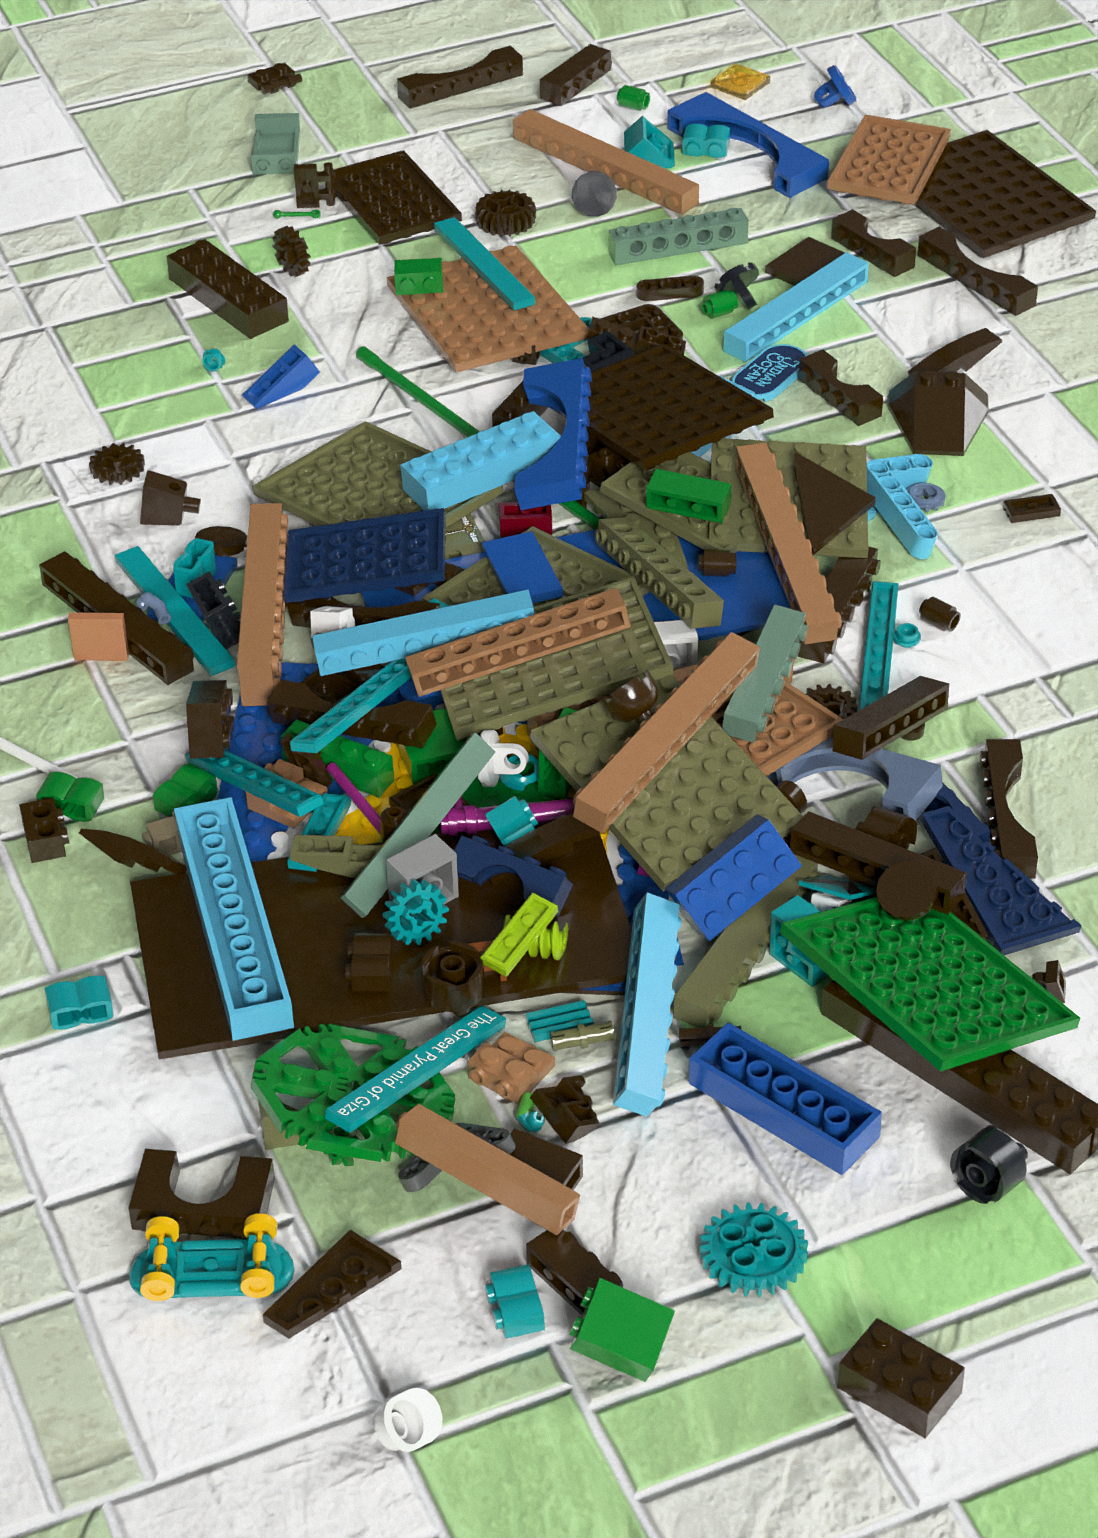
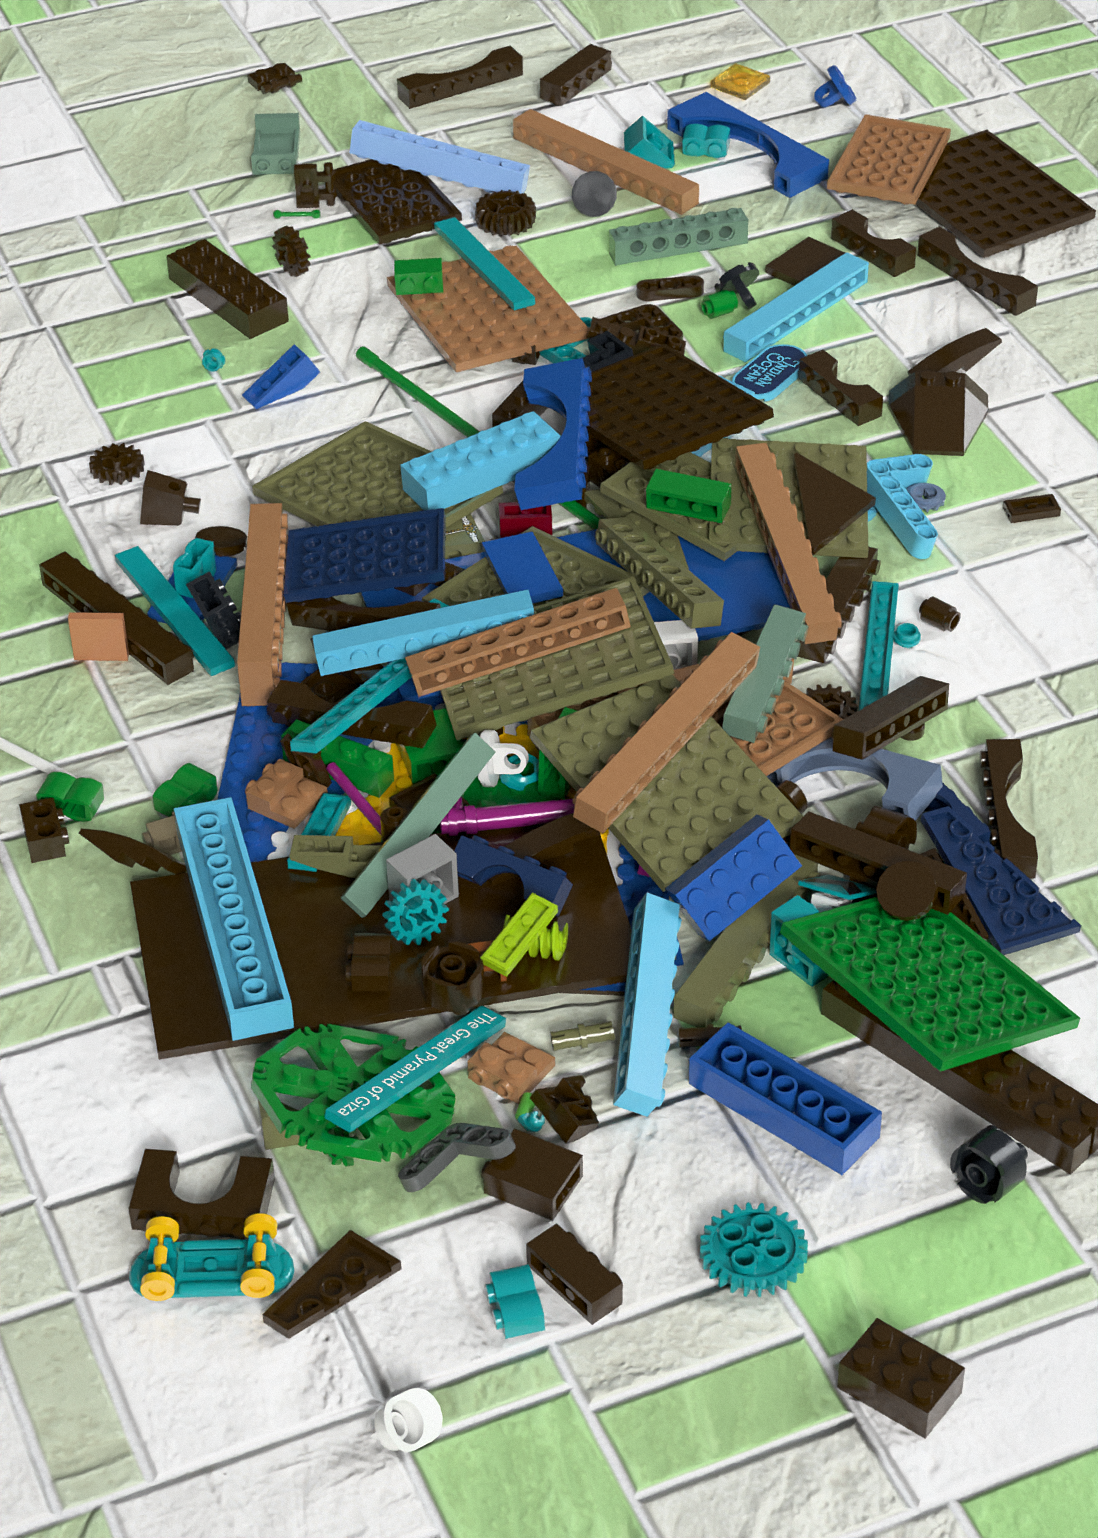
teal brick [45,976,113,1030] -> none
sand blue arm [136,592,171,624] -> none
teal tile [185,751,324,817] -> none
dark brown brick [186,680,235,759] -> none
white brick [310,606,355,638] -> none
medium nougat brick [395,1104,581,1235] -> none
teal brick [485,796,538,846] -> none
teal tile [526,1000,594,1042] -> none
green brick [569,1278,675,1382] -> none
dark brown cylinder [599,669,658,724] -> none
green brick [617,85,650,111] -> none
dark brown brick [698,549,737,577] -> none
dark brown tile [1032,960,1066,1003] -> none
none -> light blue brick [349,120,530,194]

